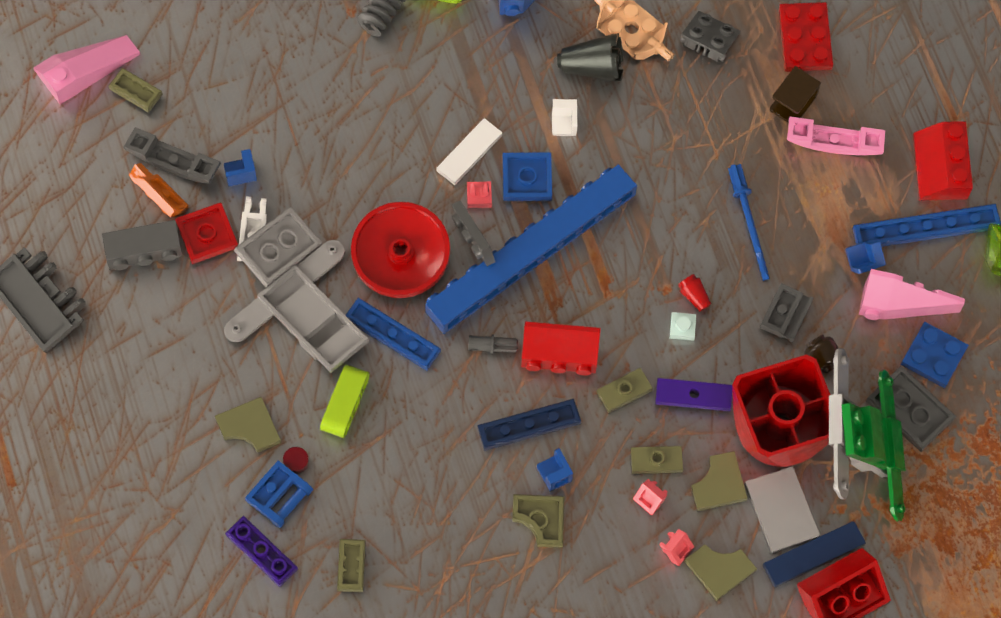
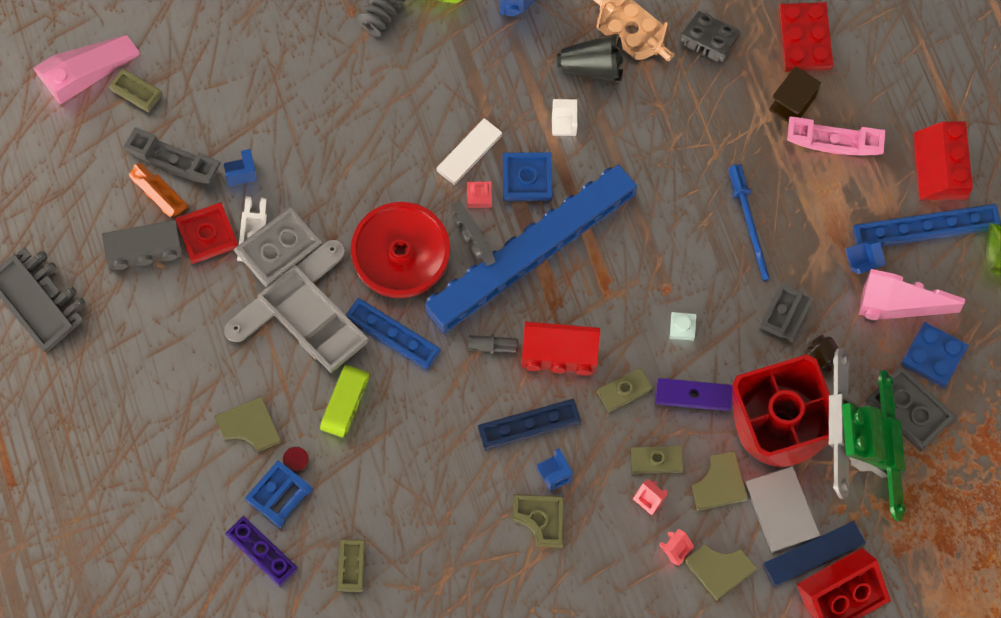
red cone [678,274,712,312] -> none

